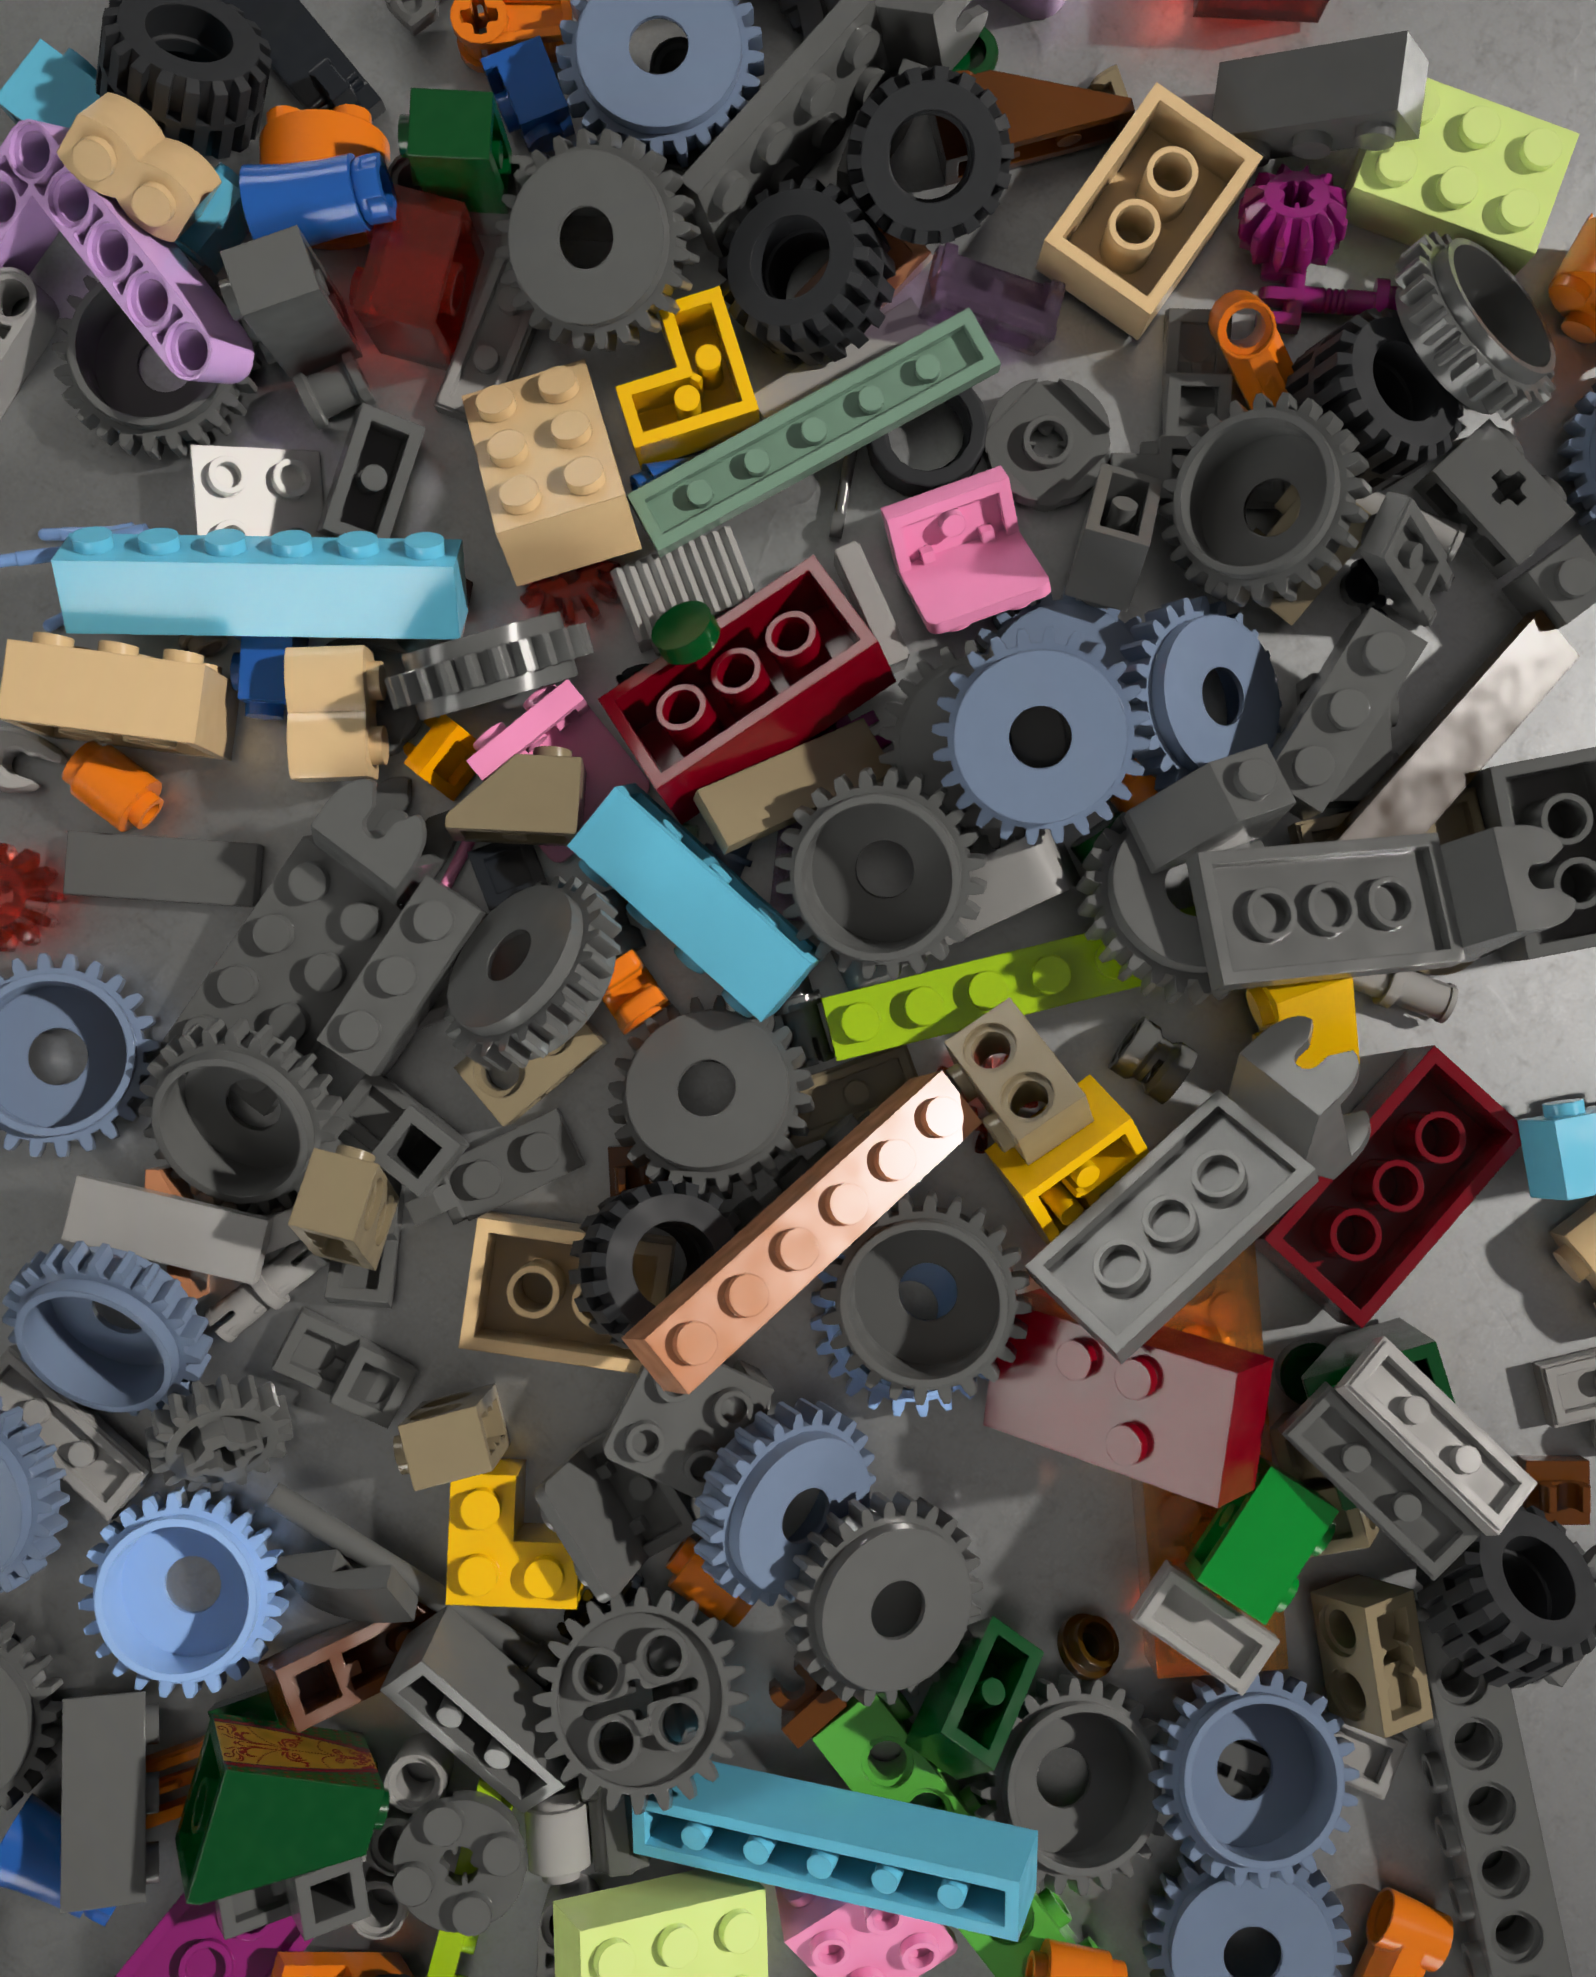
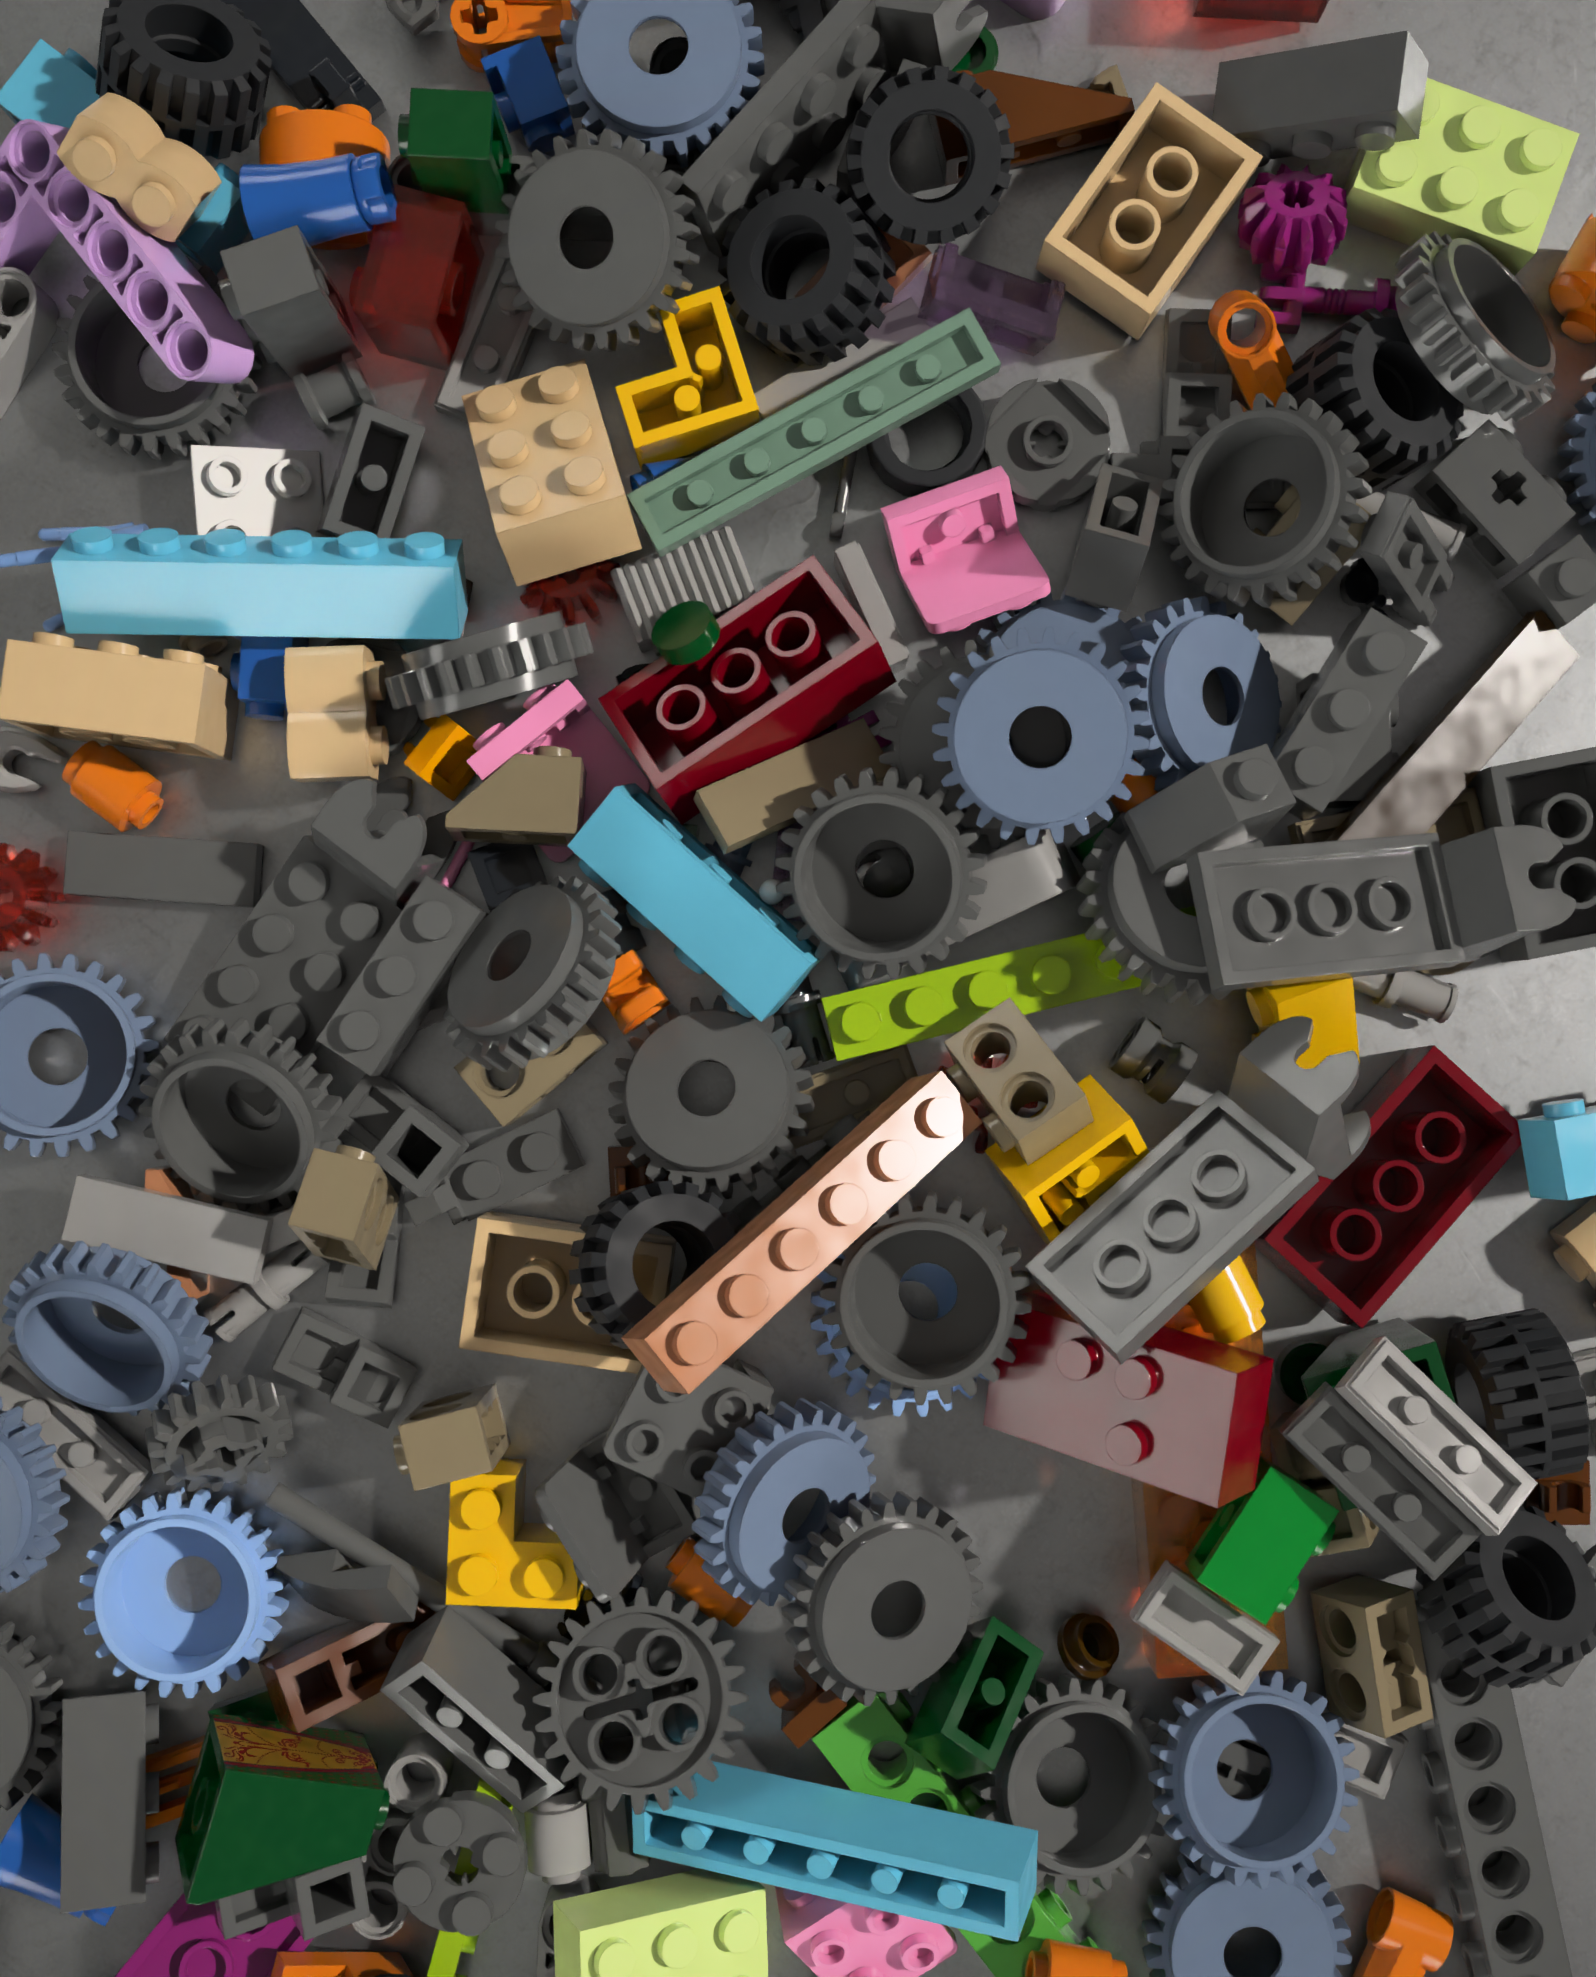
none -> dark grey hinge [759,847,910,905]
none -> yellow brick [1189,1255,1266,1344]
none -> black tyre [1445,1308,1590,1480]

